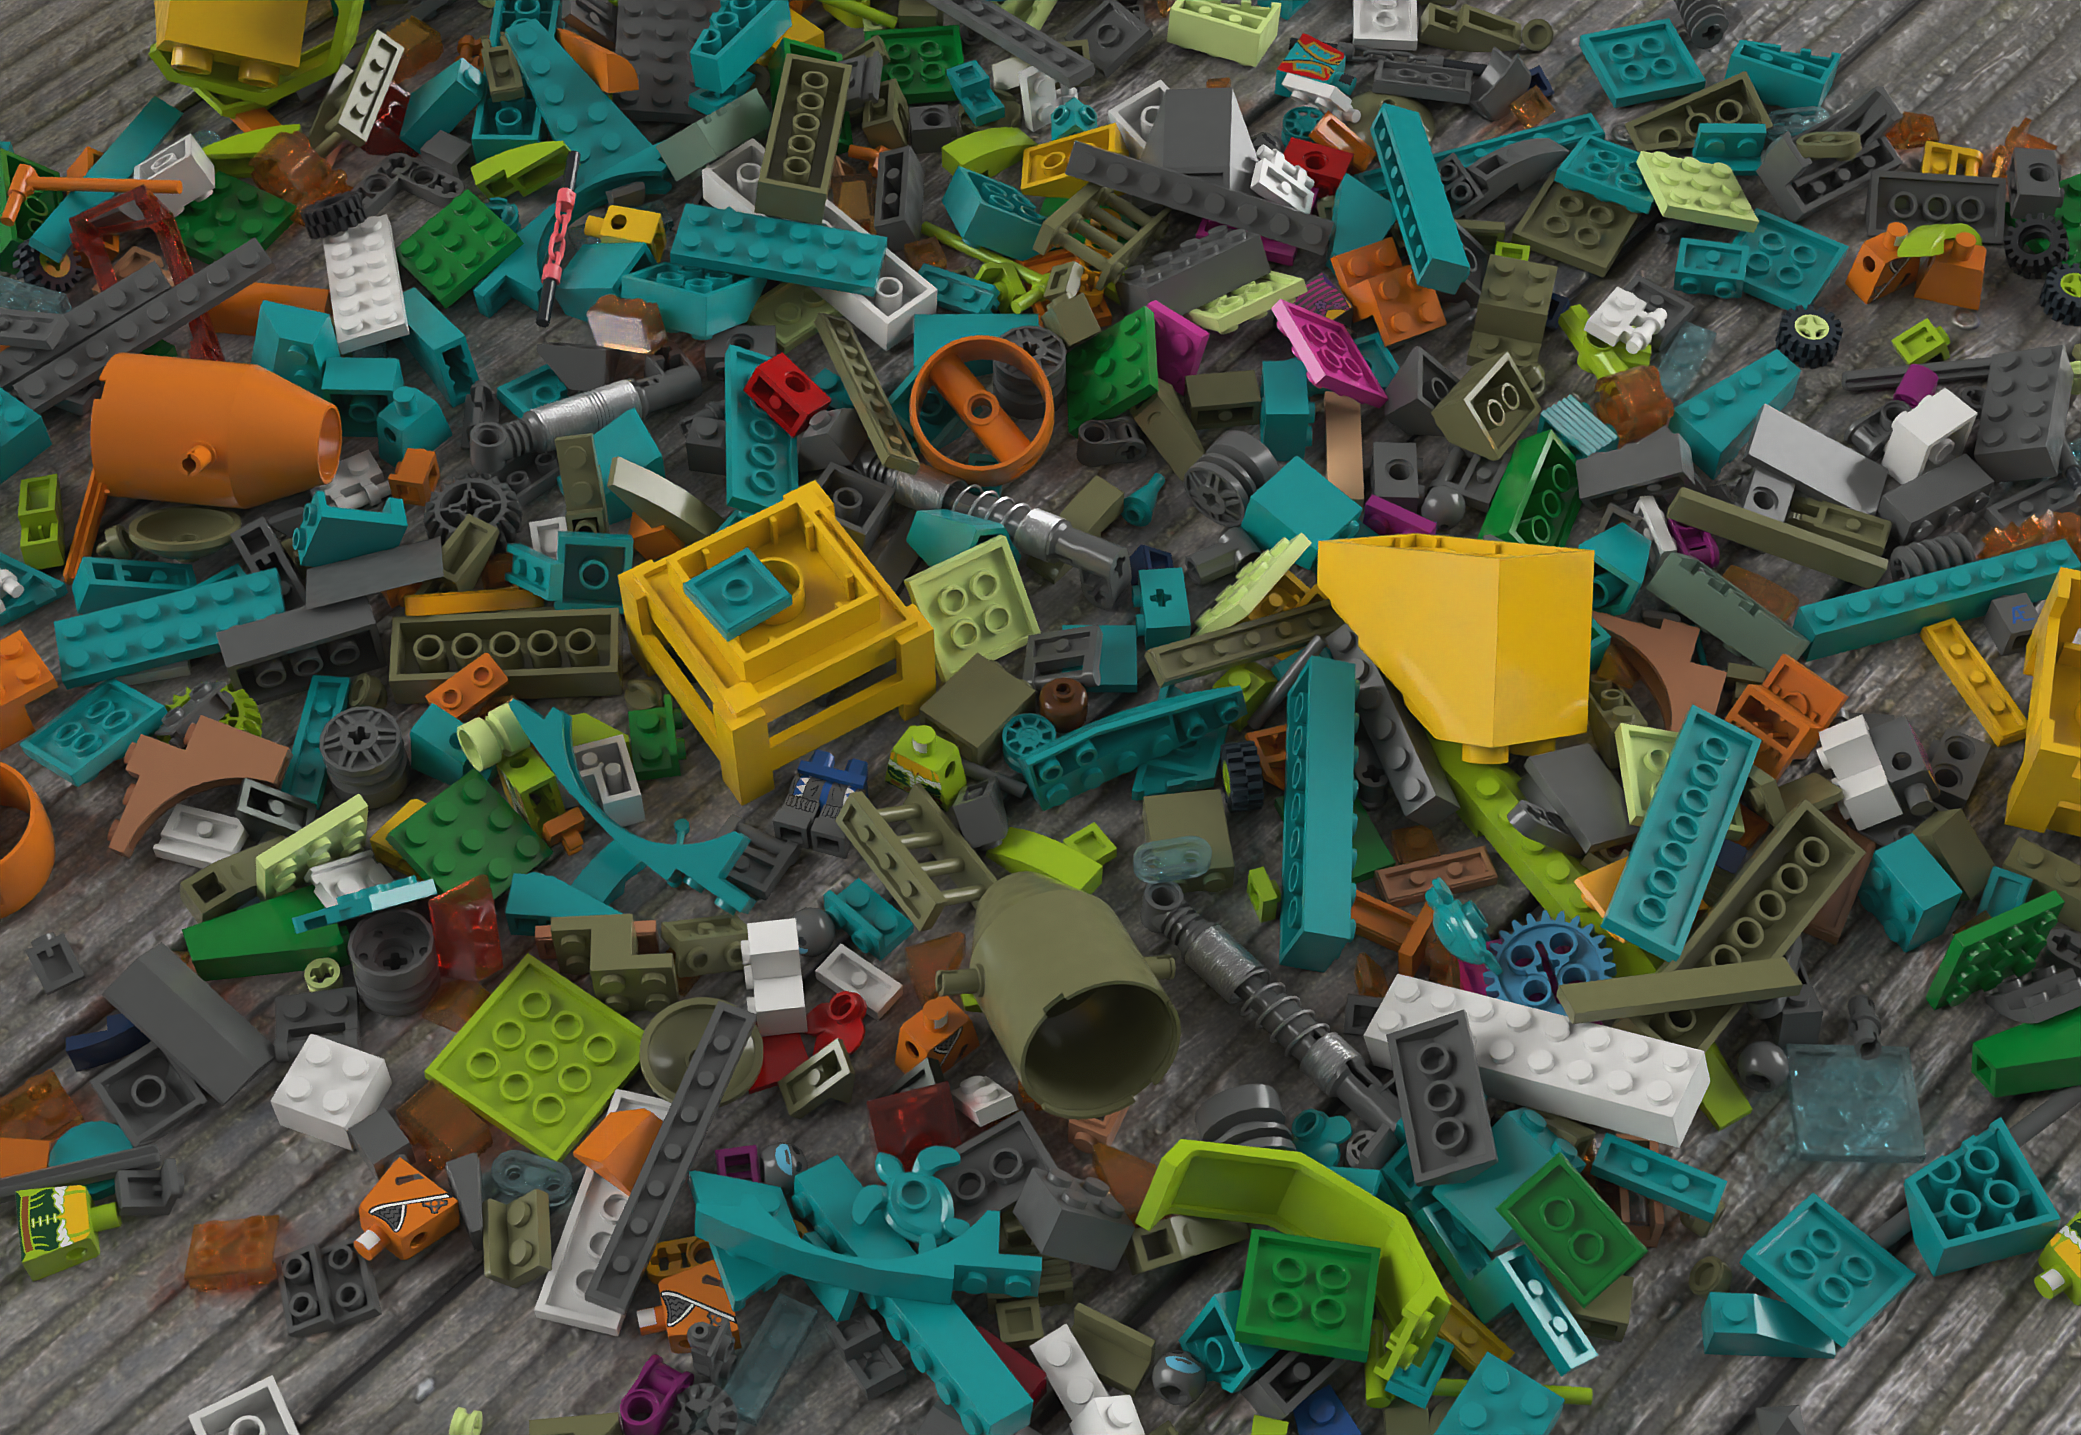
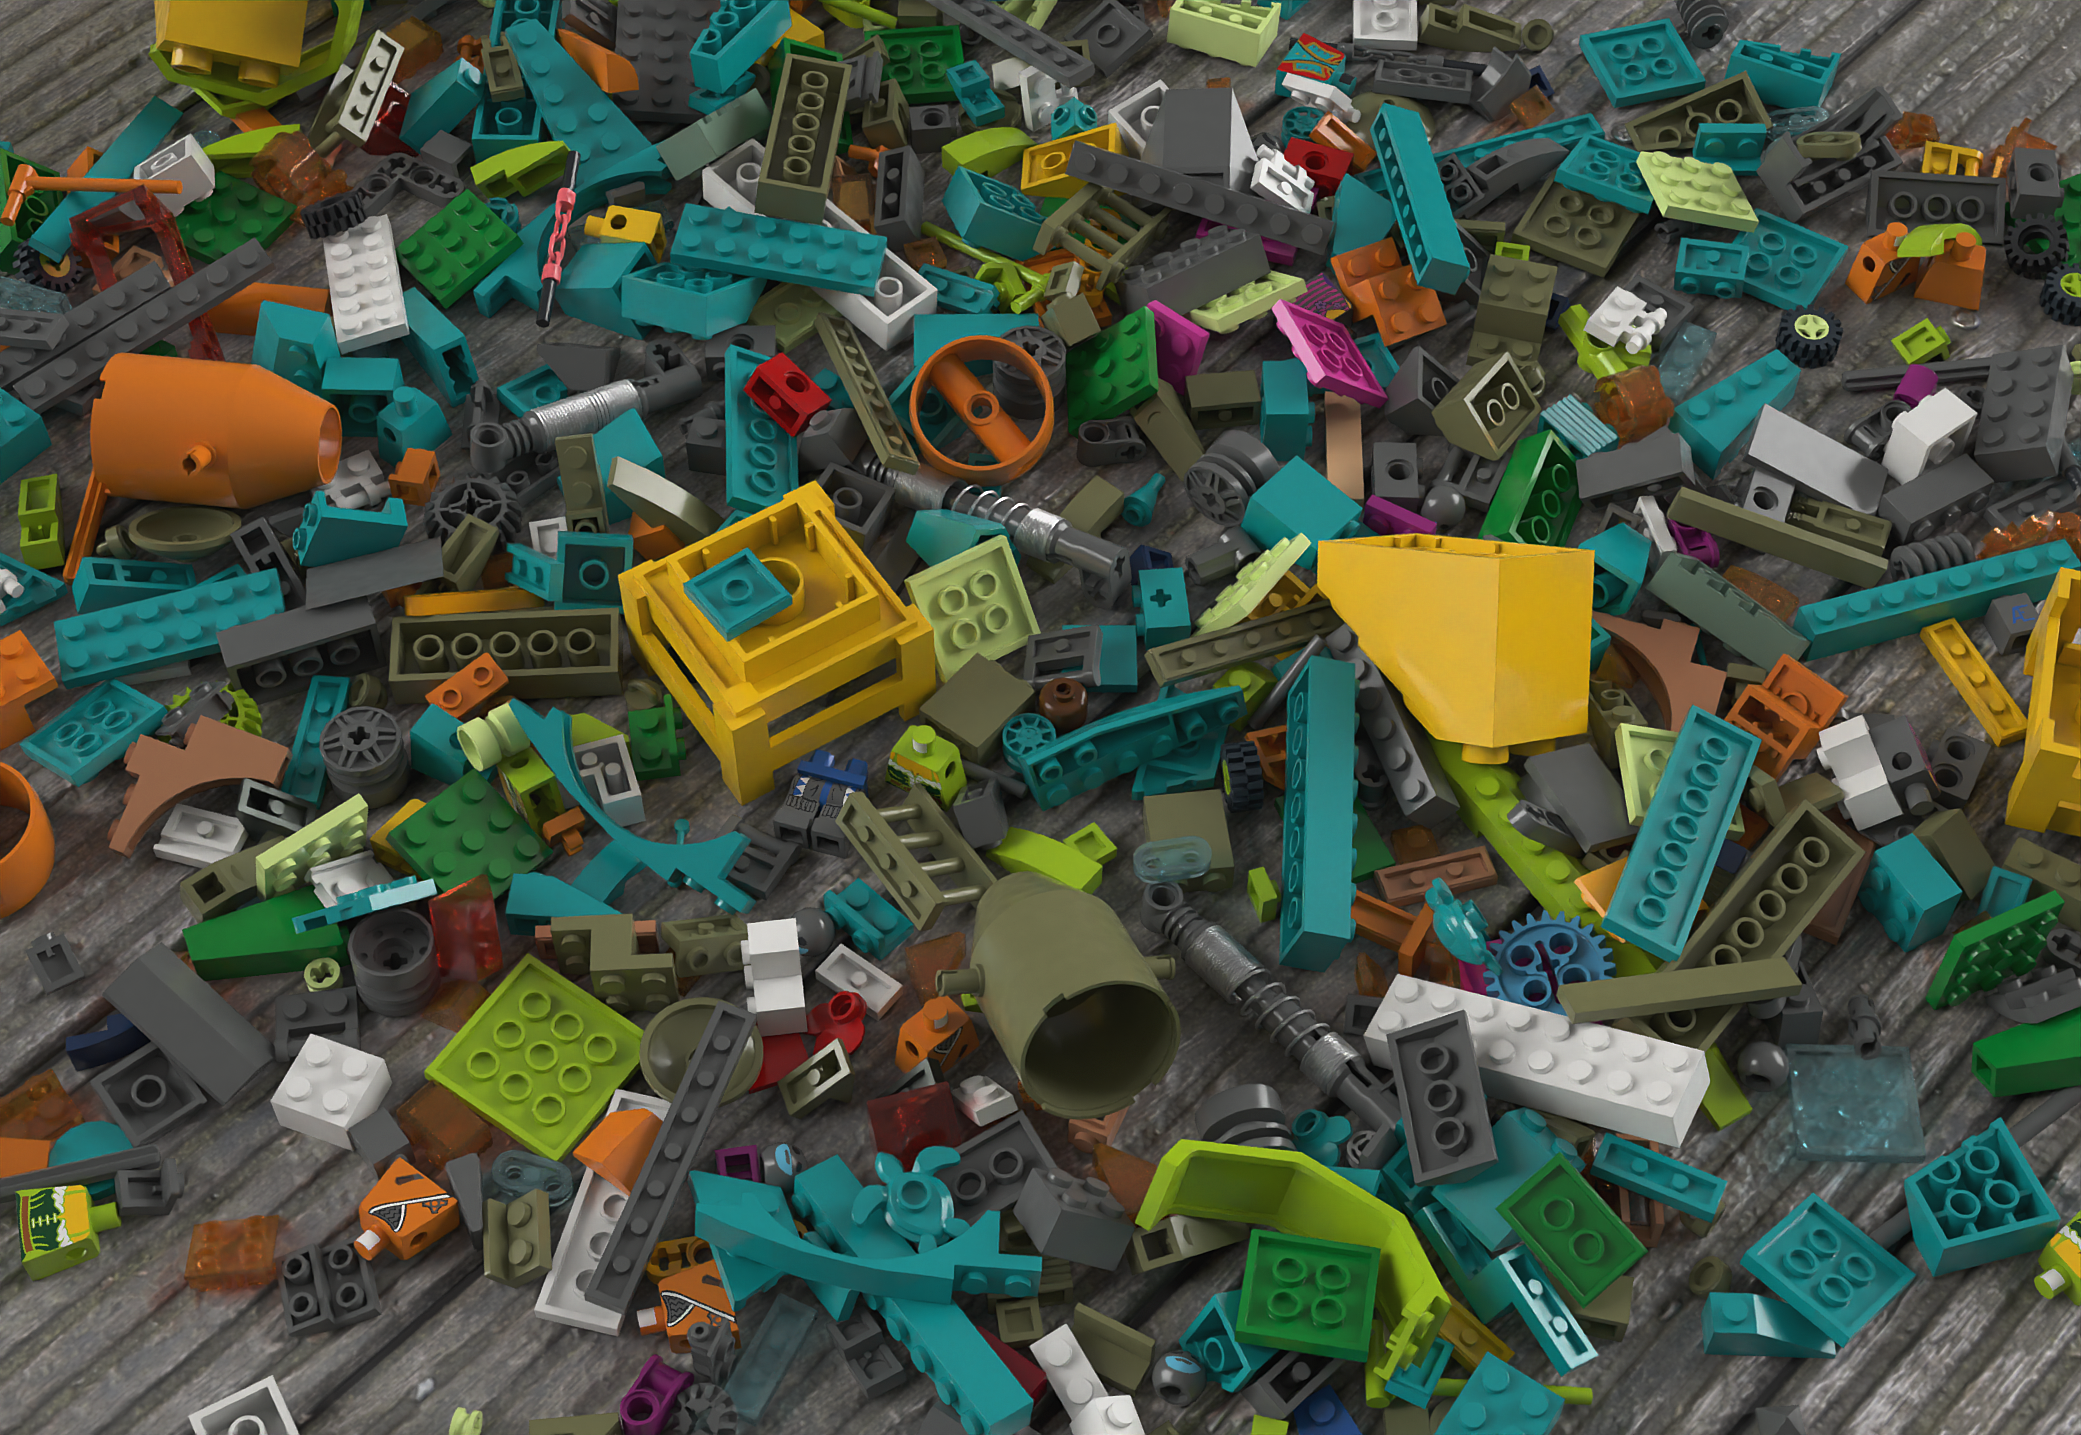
clear orange brick [586,294,669,355] -> none

